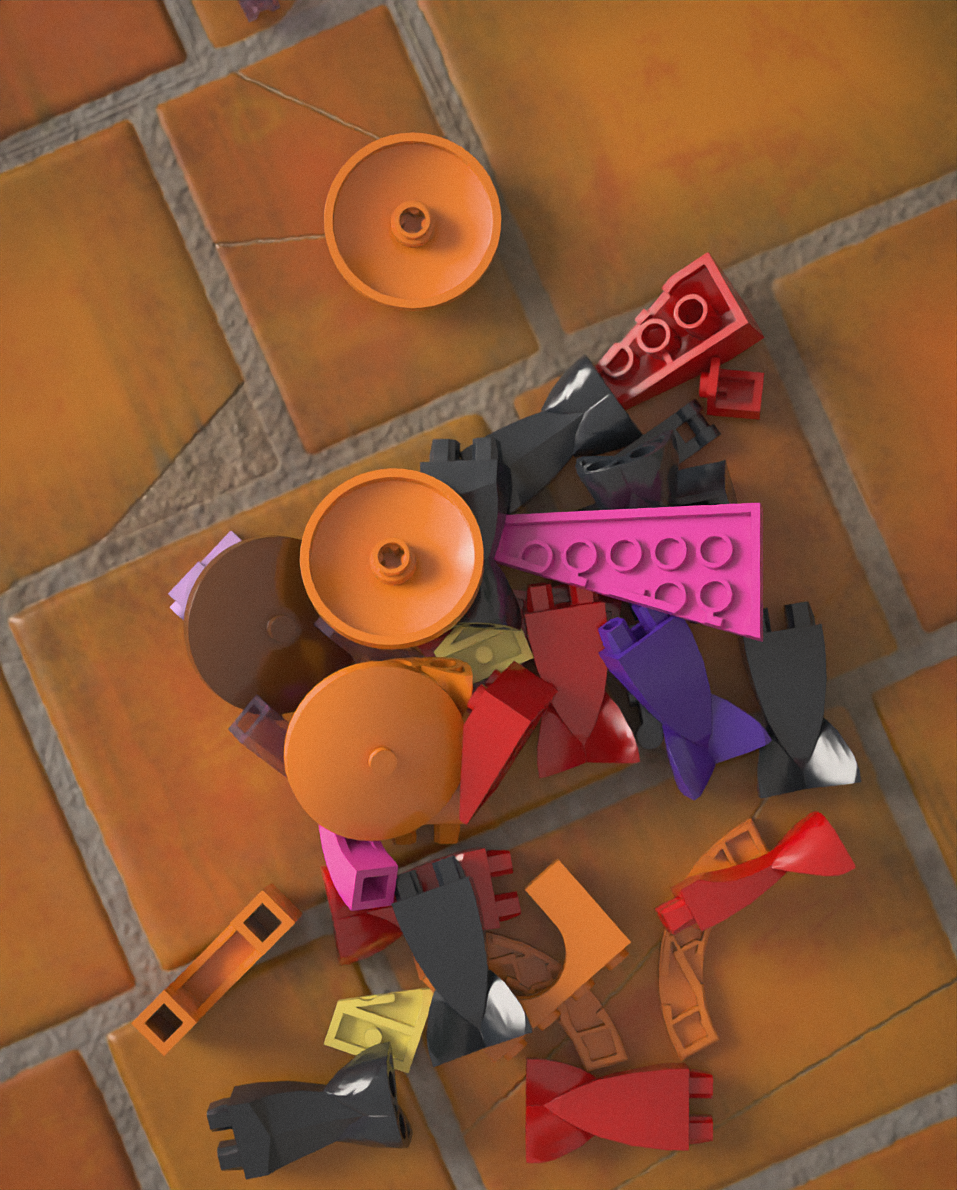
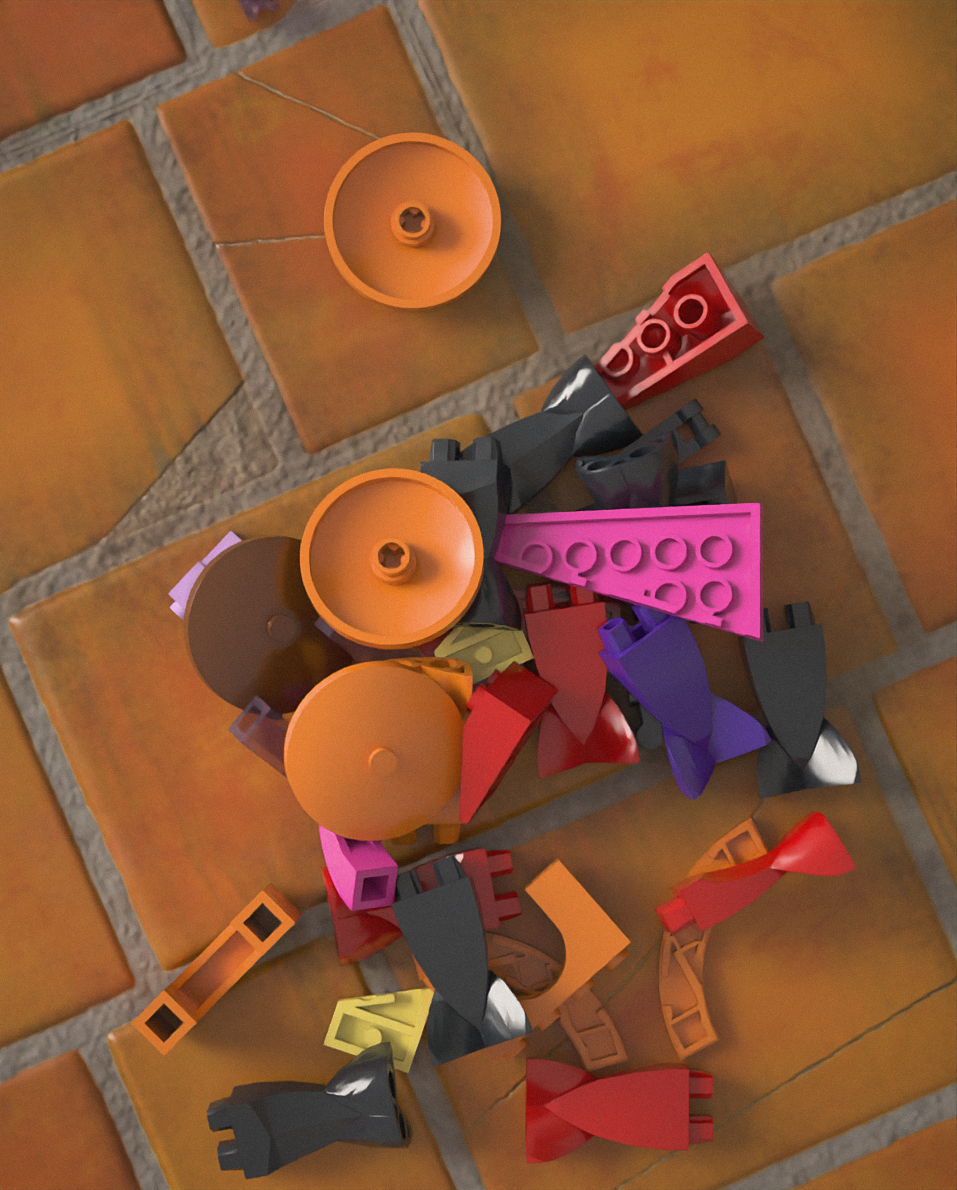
red bracket [699,357,764,420] -> none

